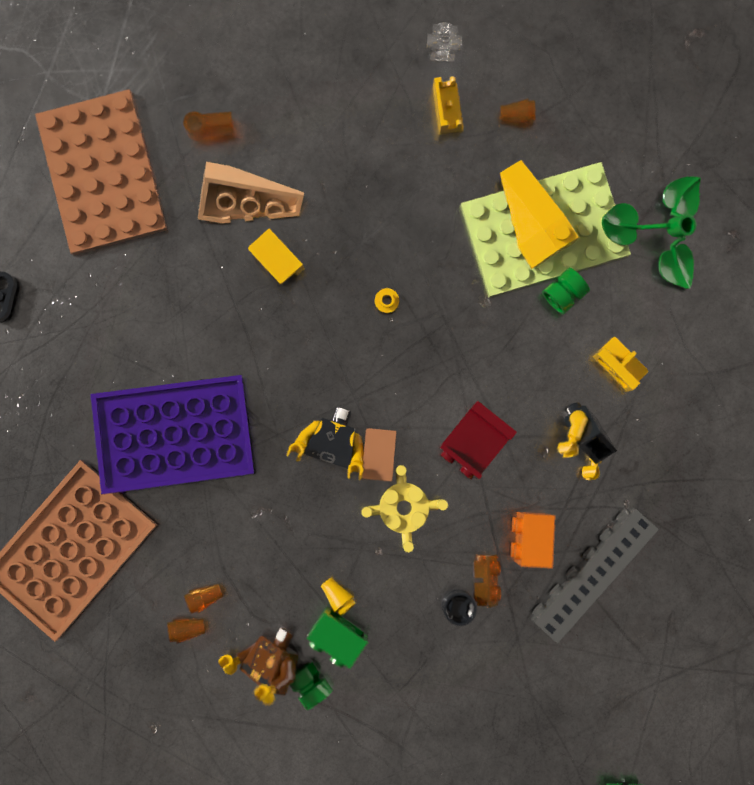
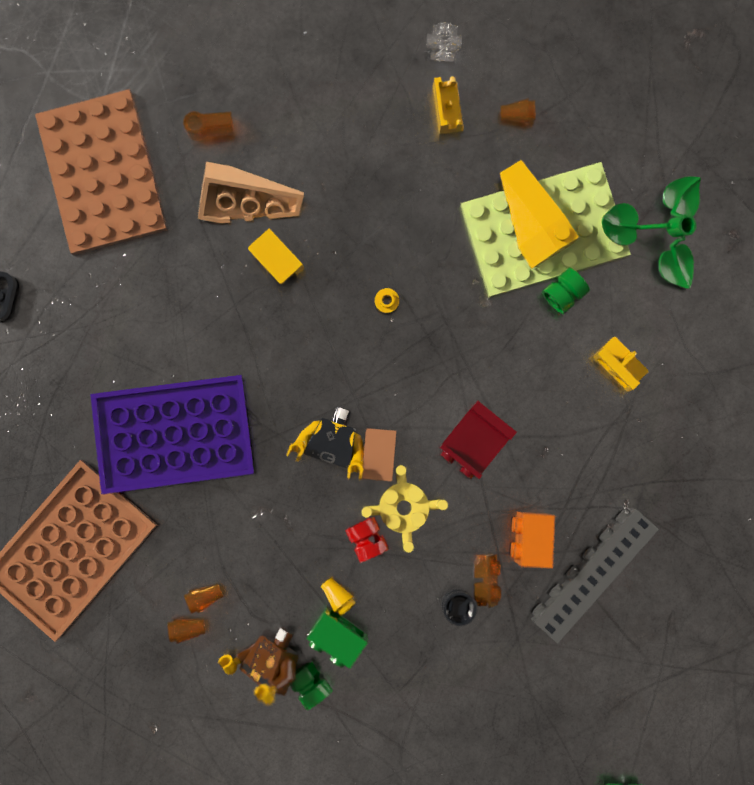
torso [558,402,617,480] -> none
none -> red wheel [345,517,389,563]

